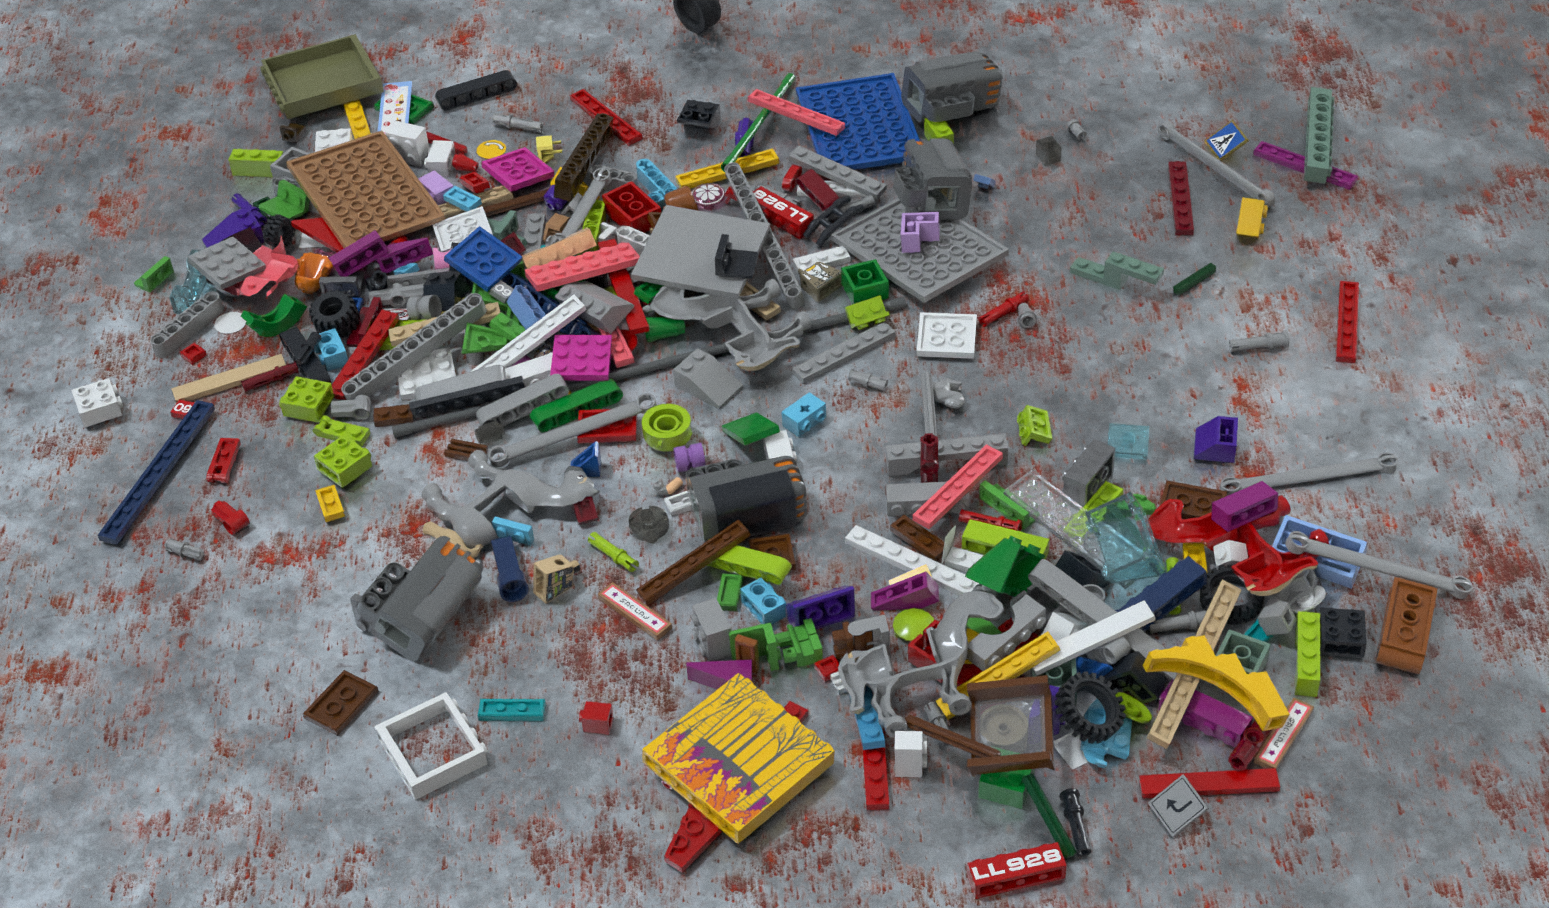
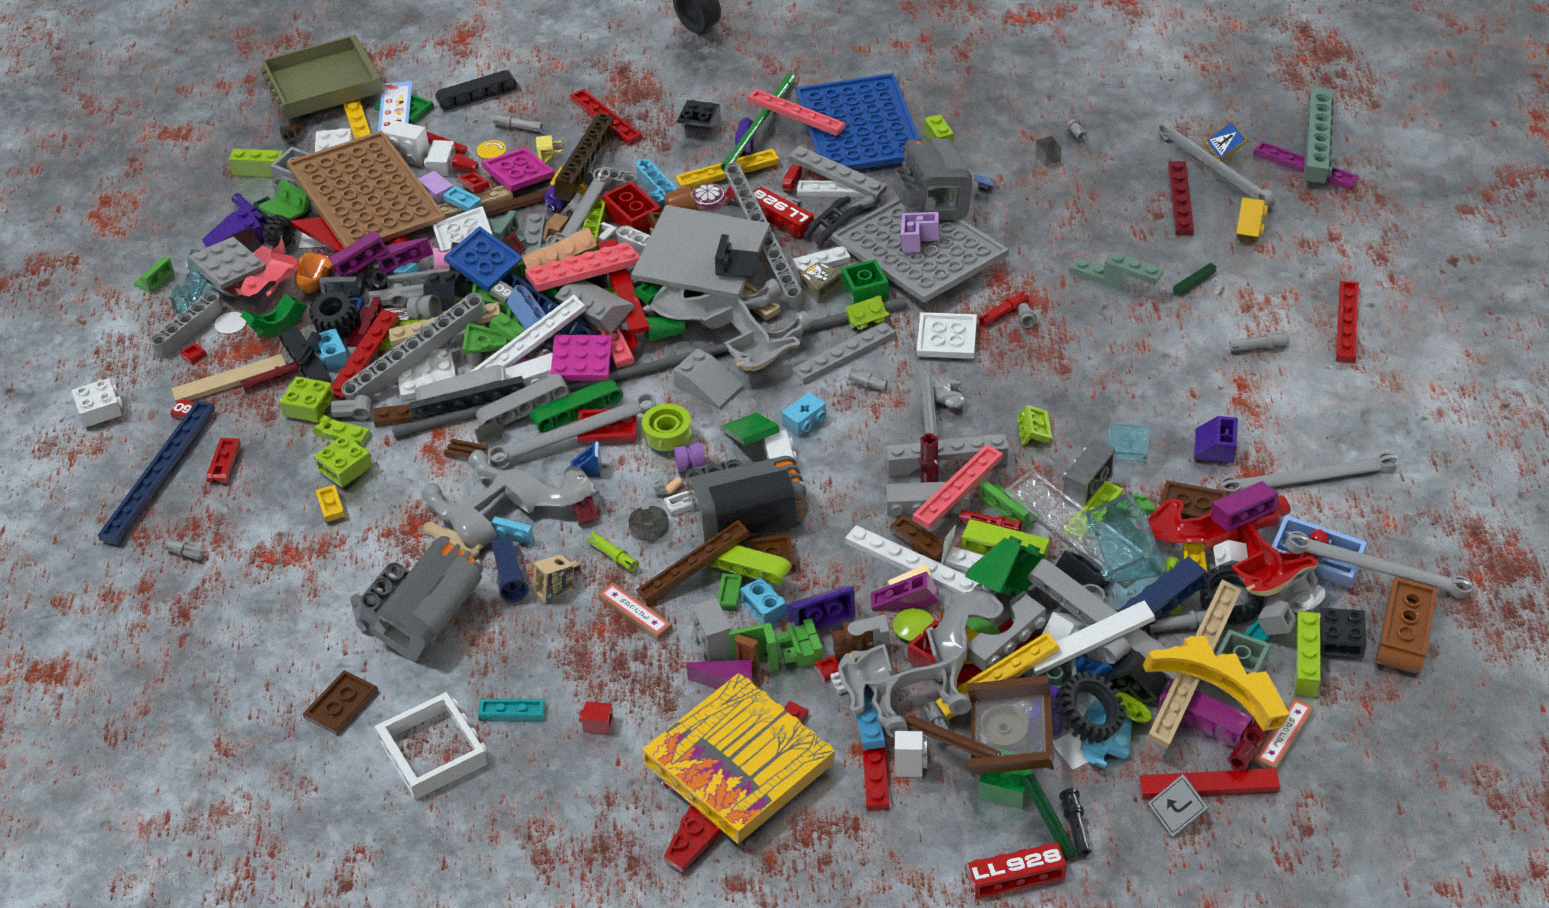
red piece [211,500,250,535] -> none
dark red beam [796,169,839,211] -> none
dark grey piece [901,51,1003,122] -> none

